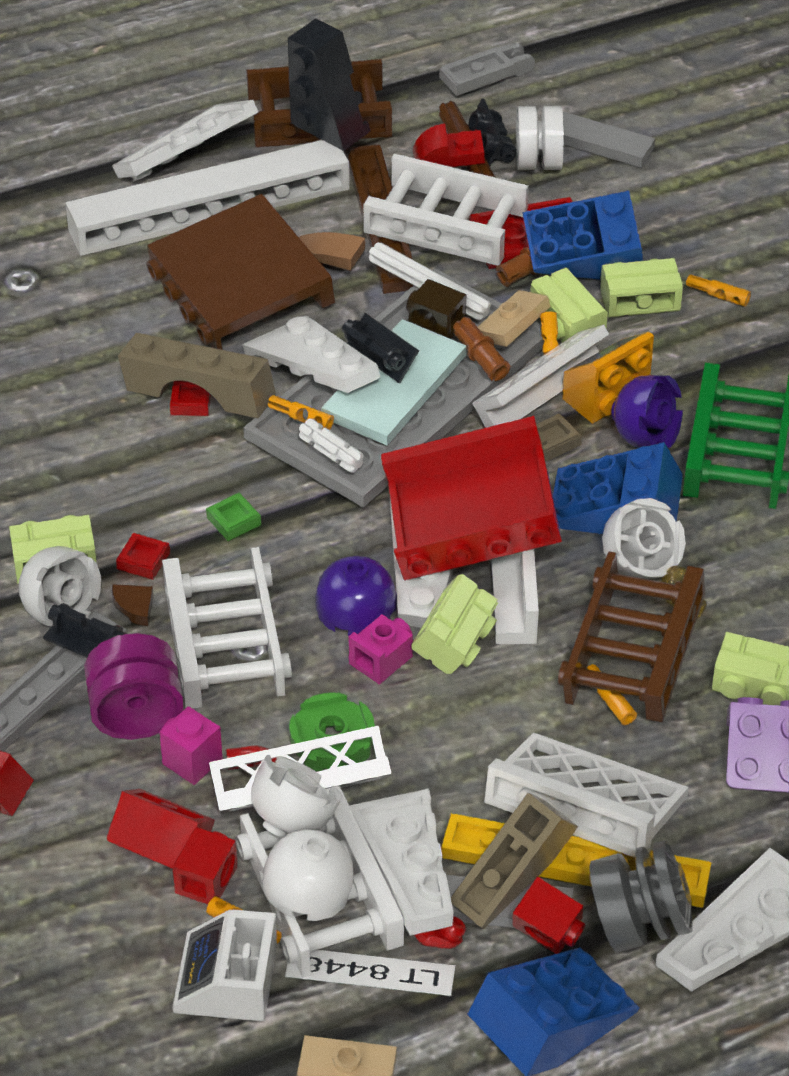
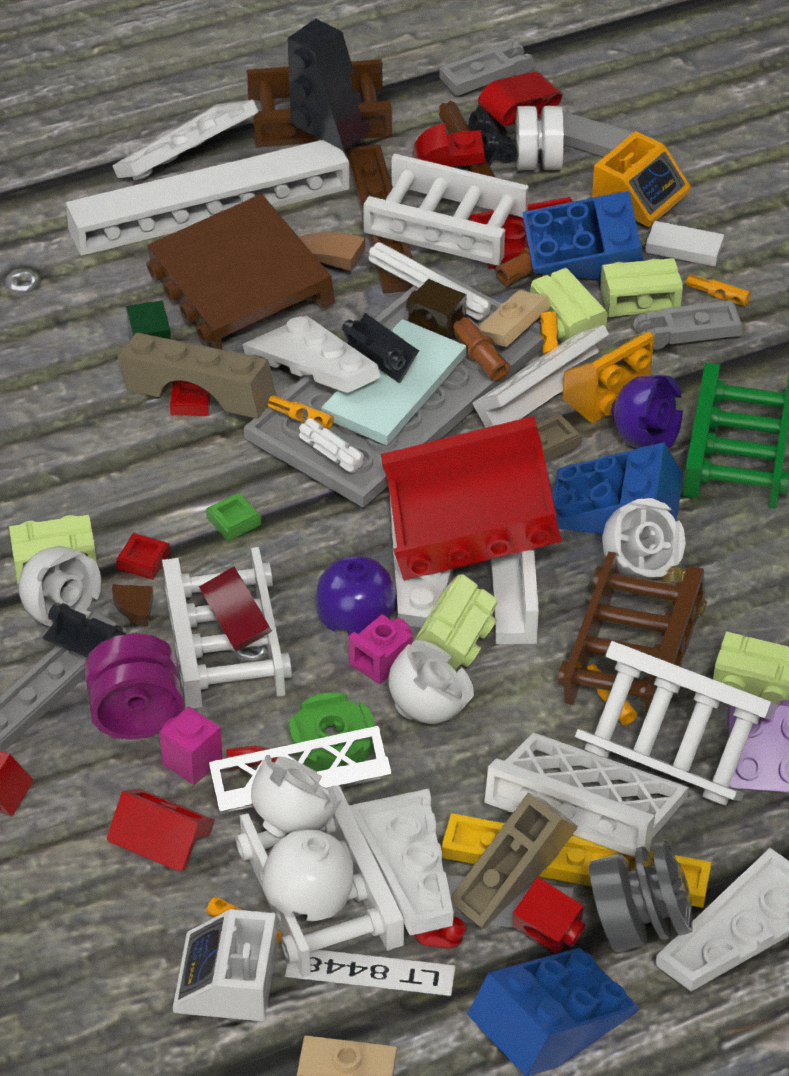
red brick [172,827,238,904] -> none
none -> dark green brick [126,300,171,340]
none -> dark red slope [199,566,272,652]
none -> white cylinder [388,640,474,724]
none -> red beam [478,71,563,126]
none -> white fence [575,641,778,806]
none -> light orange slope [592,131,691,227]
none -> light grey hinge [633,300,743,350]
none -> white tile [645,221,724,266]

